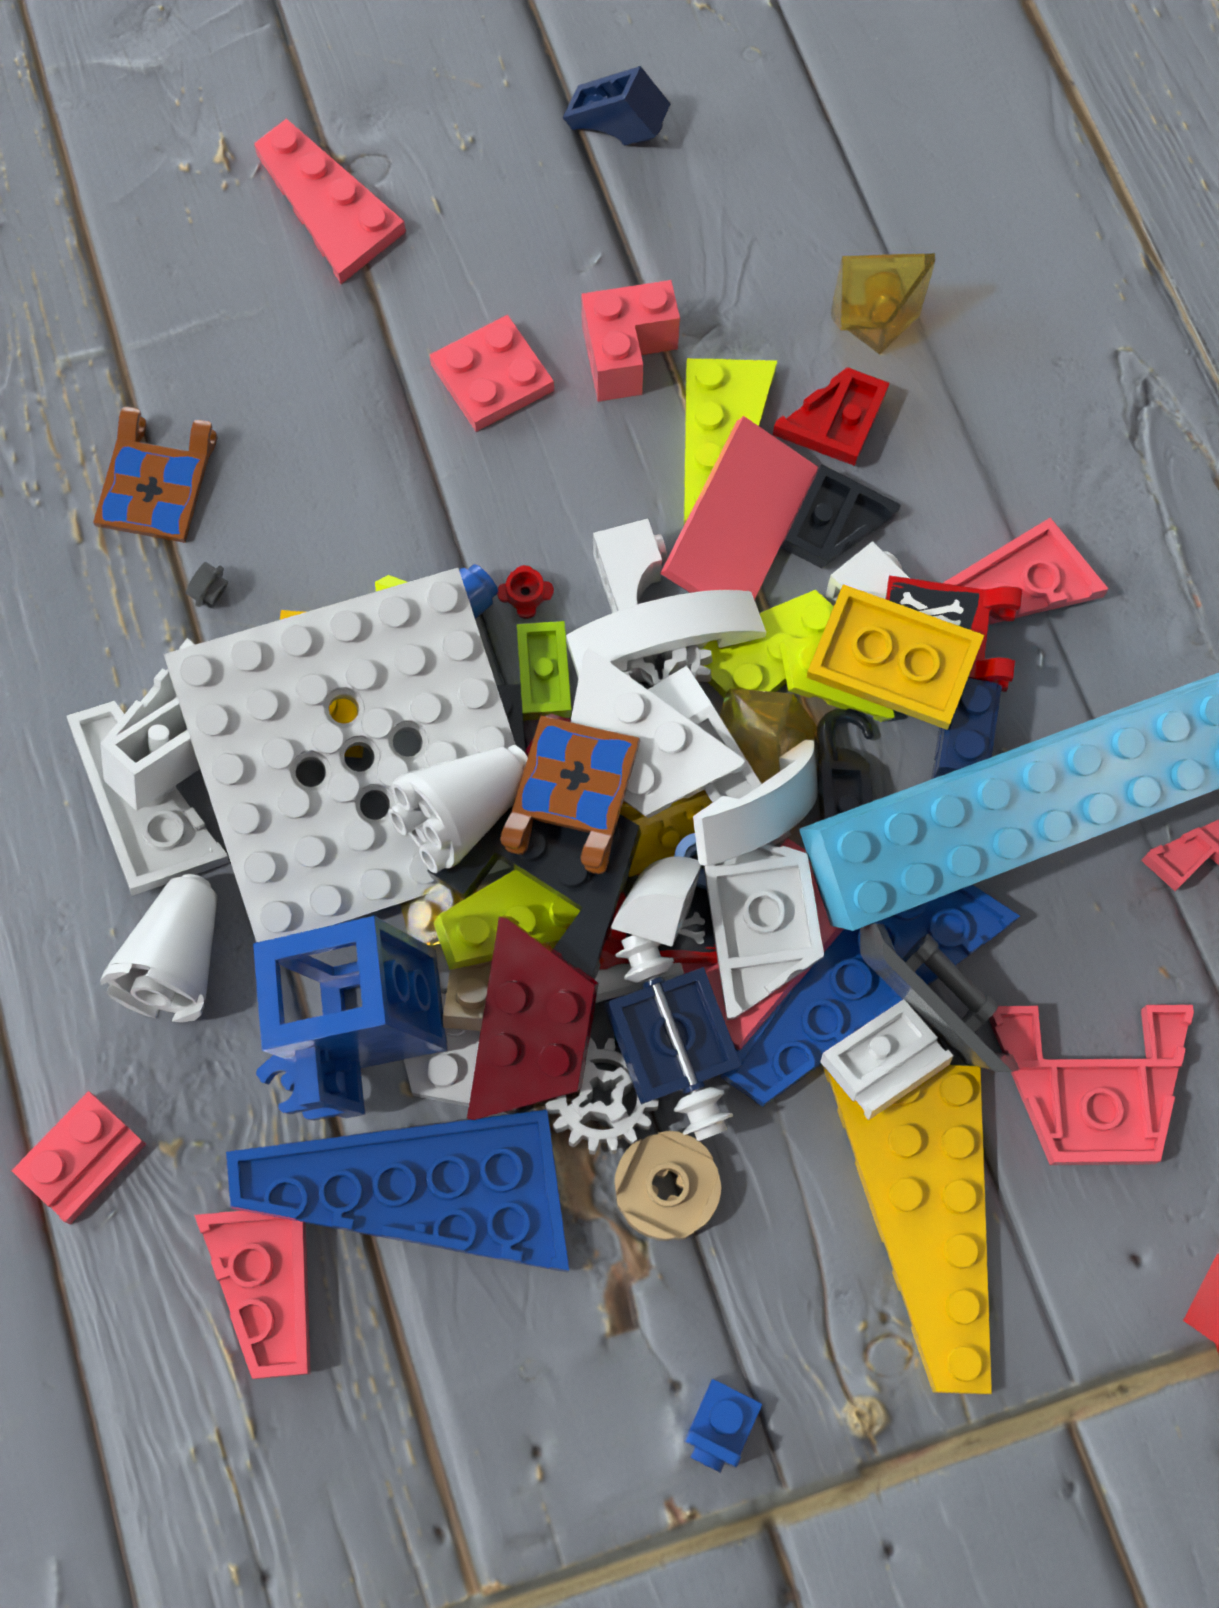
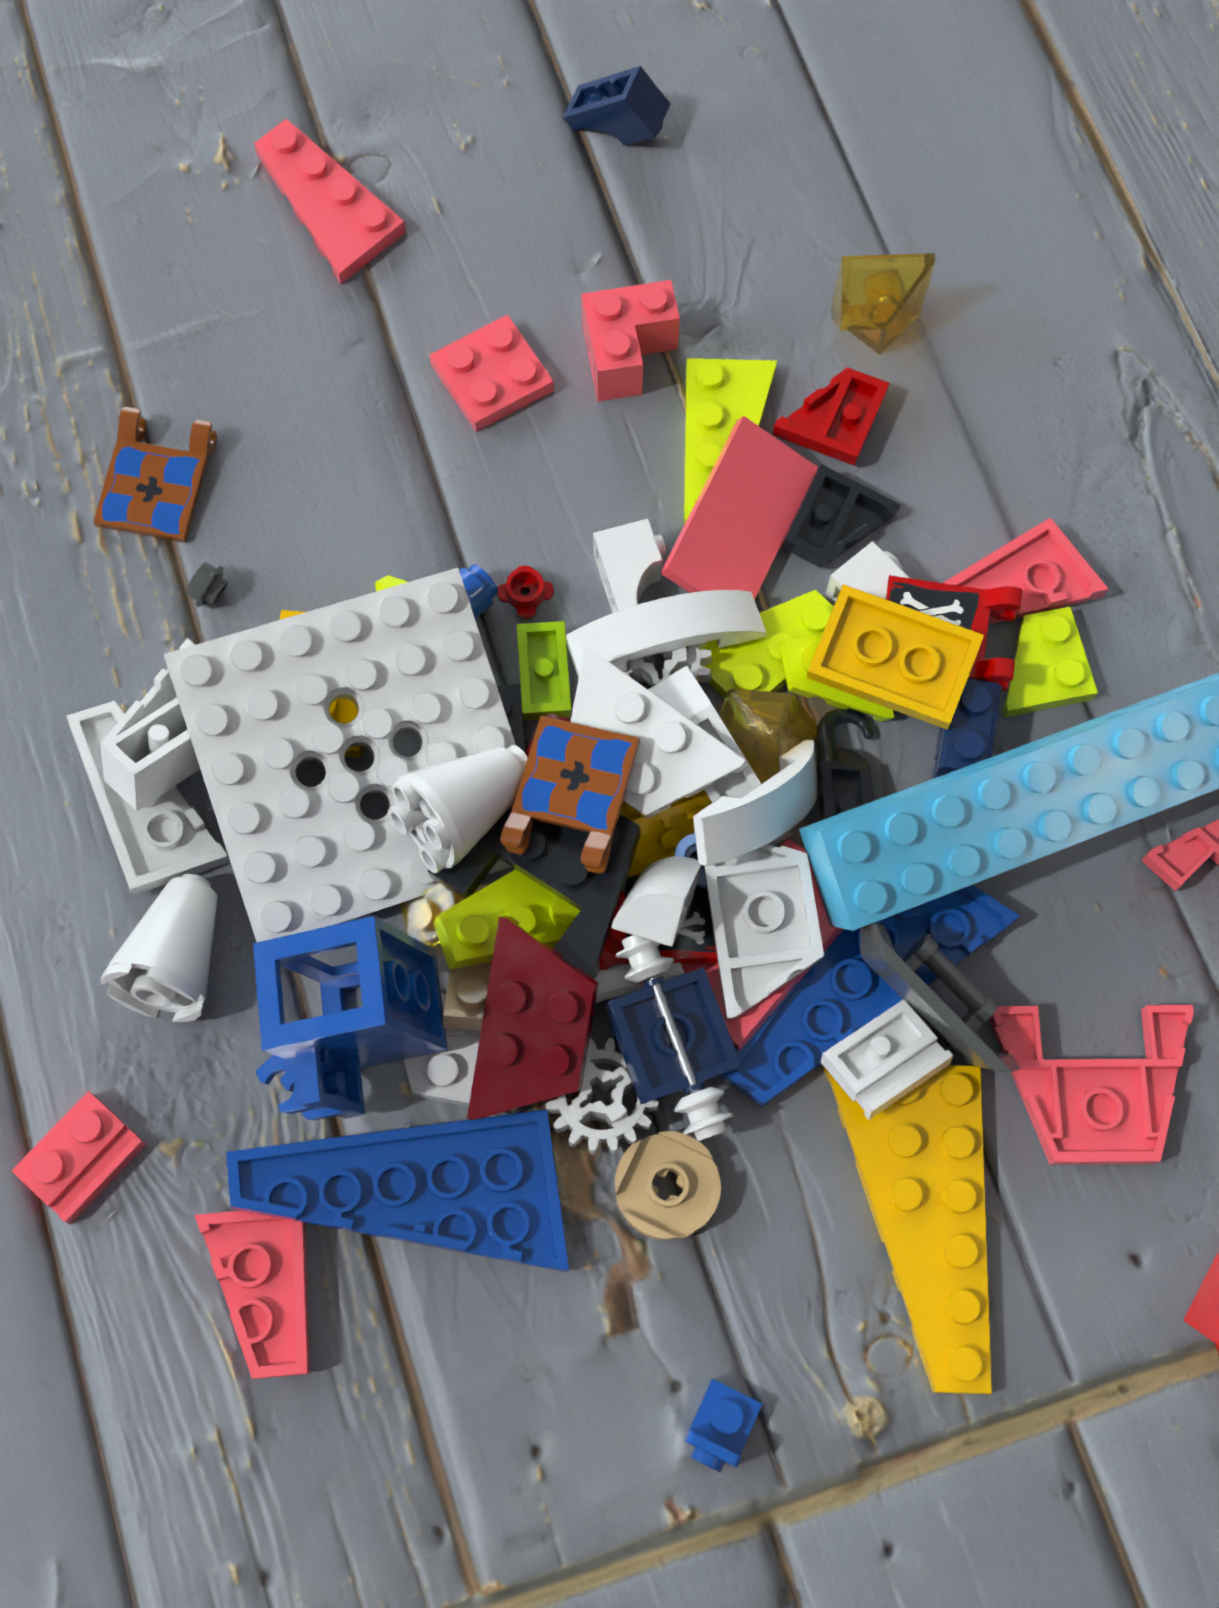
none -> neon yellow wing [1002,607,1098,718]

